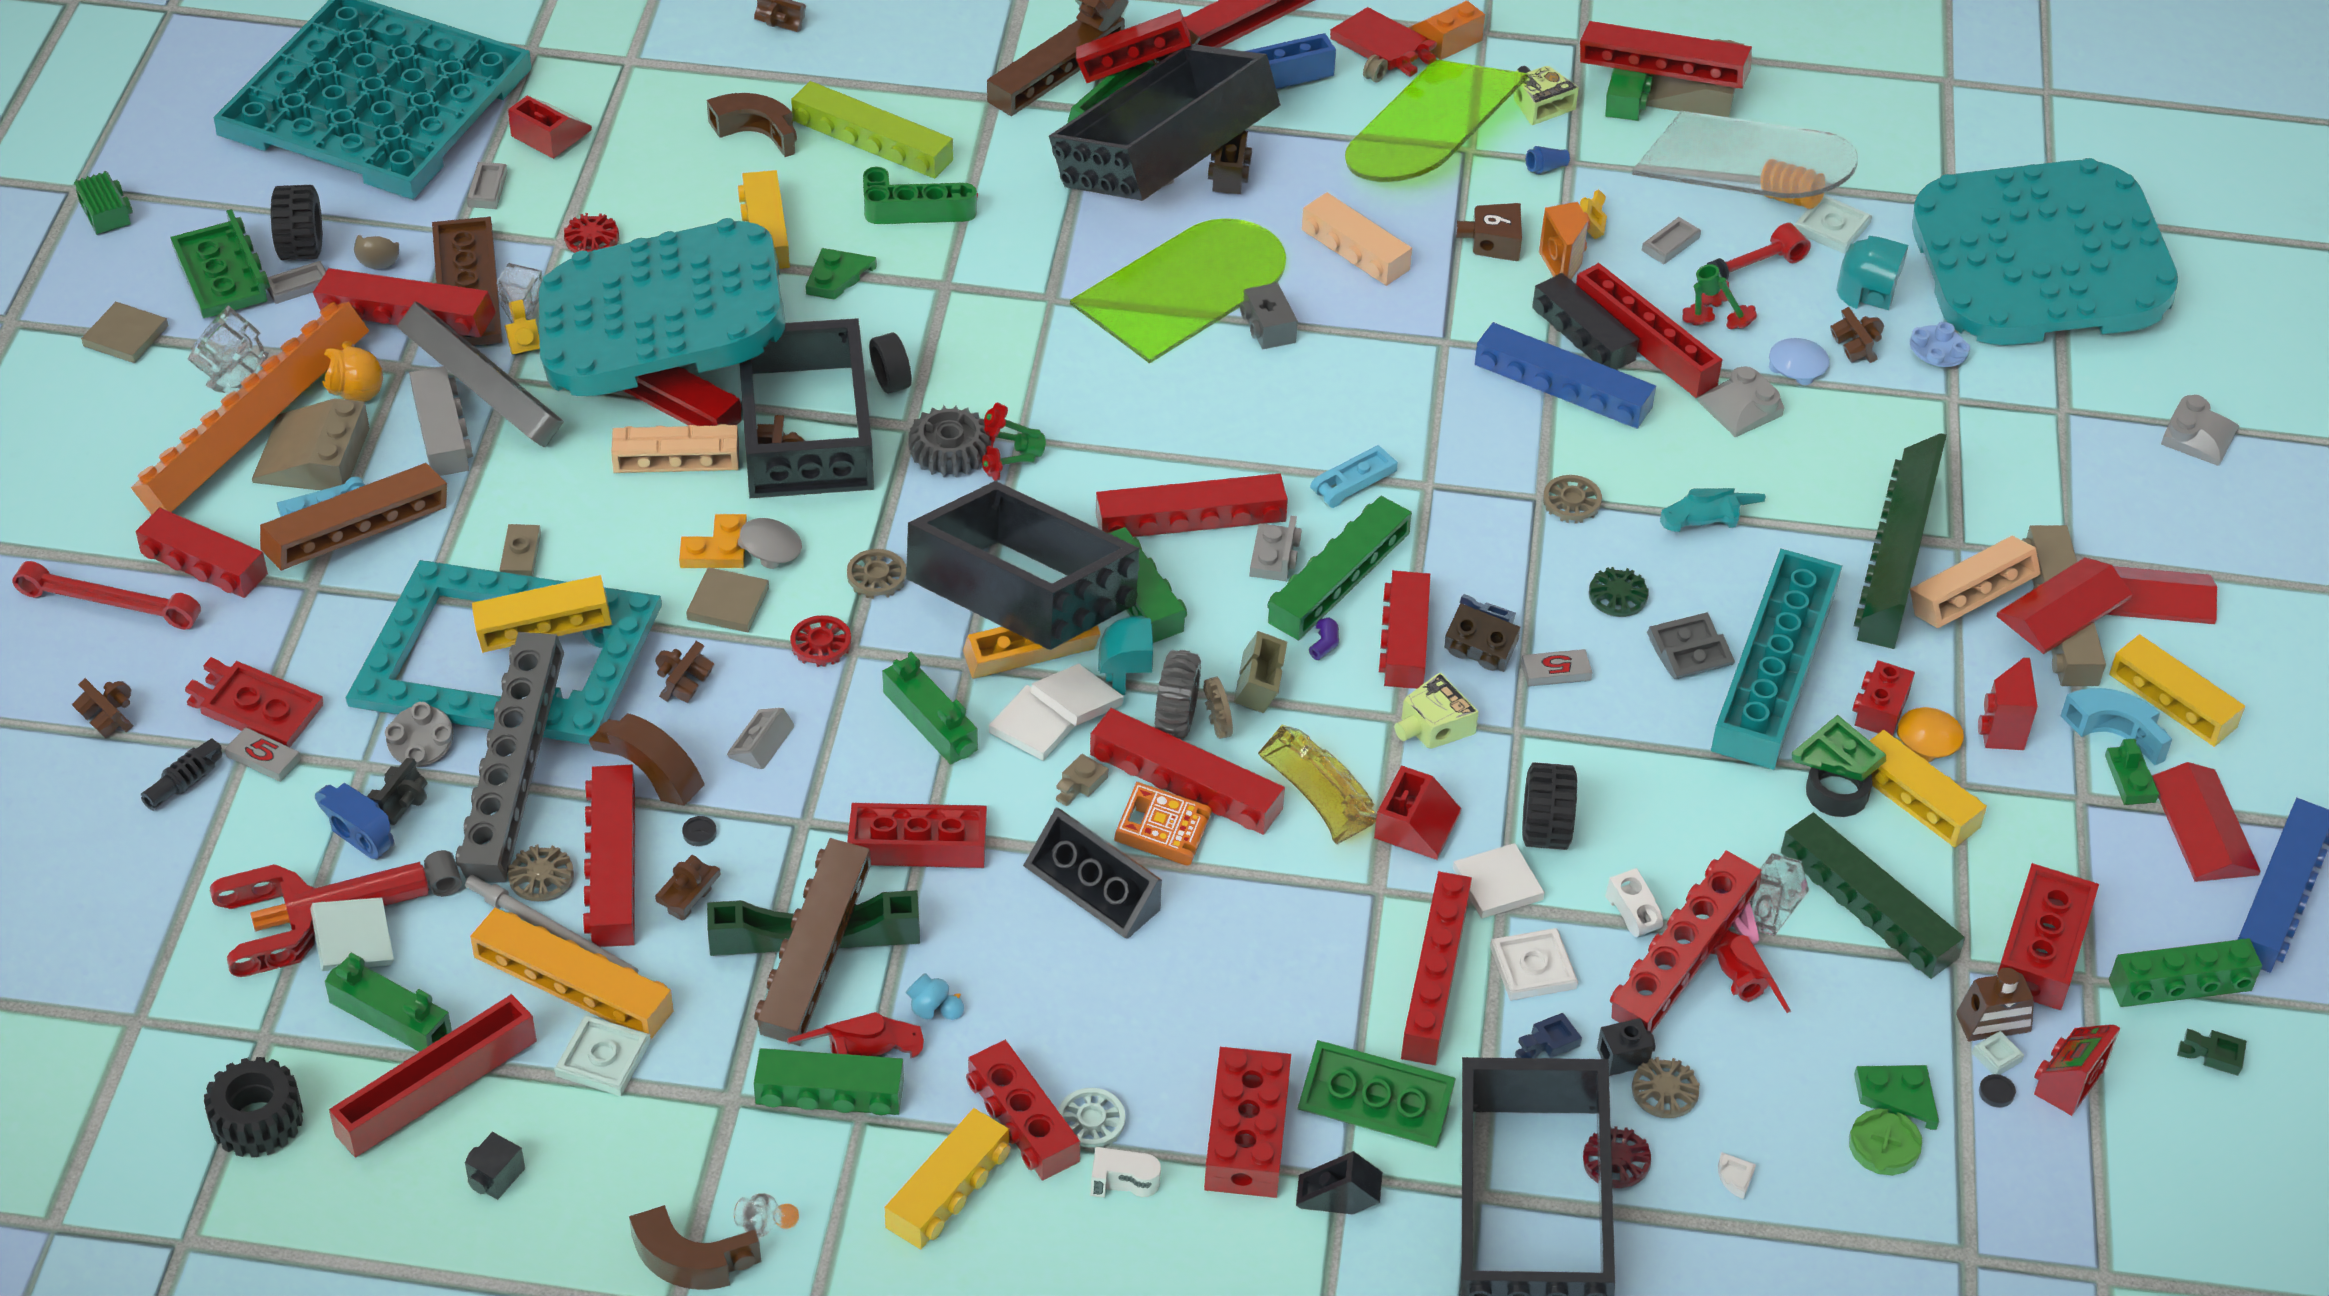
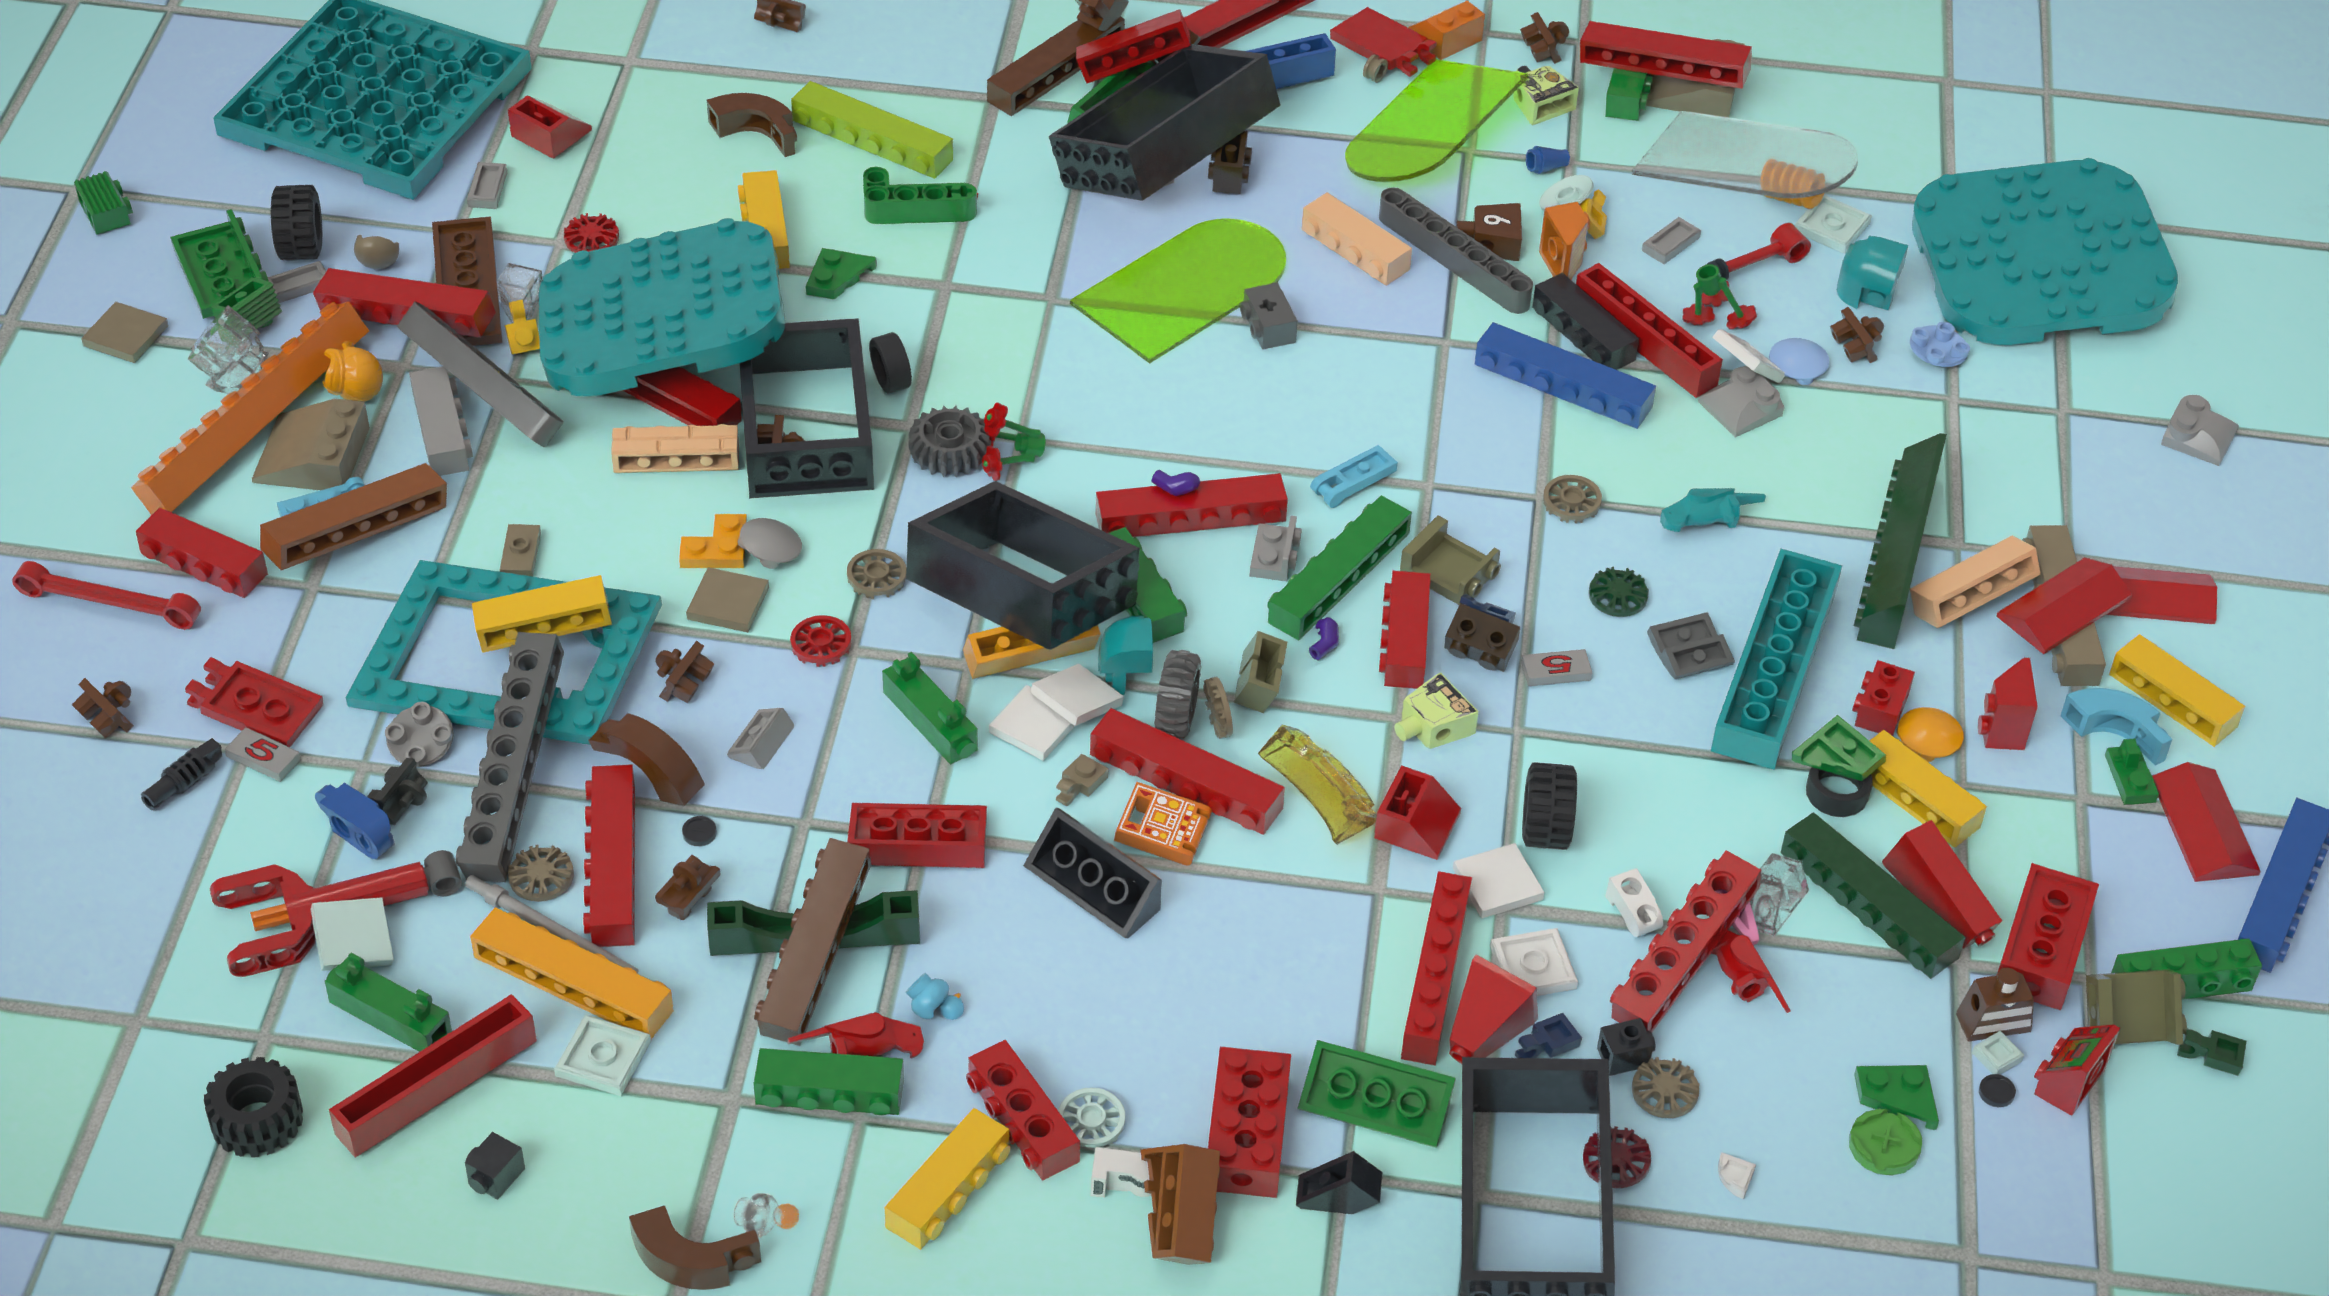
none -> green brick [211,278,282,343]
none -> dark orange wedge [1140,1144,1220,1265]
none -> dark purple arm [1151,469,1200,496]
none -> dark grey beam [1379,187,1533,314]
none -> olive panel [1400,515,1501,605]
none -> red slope [1449,954,1538,1064]
none -> reddish brown hips [1520,12,1569,64]
none -> light aqua dish [1539,175,1594,211]
none -> white tile [1712,329,1785,383]
none -> red slope [1882,820,2002,949]
none -> olive panel [2086,969,2187,1049]

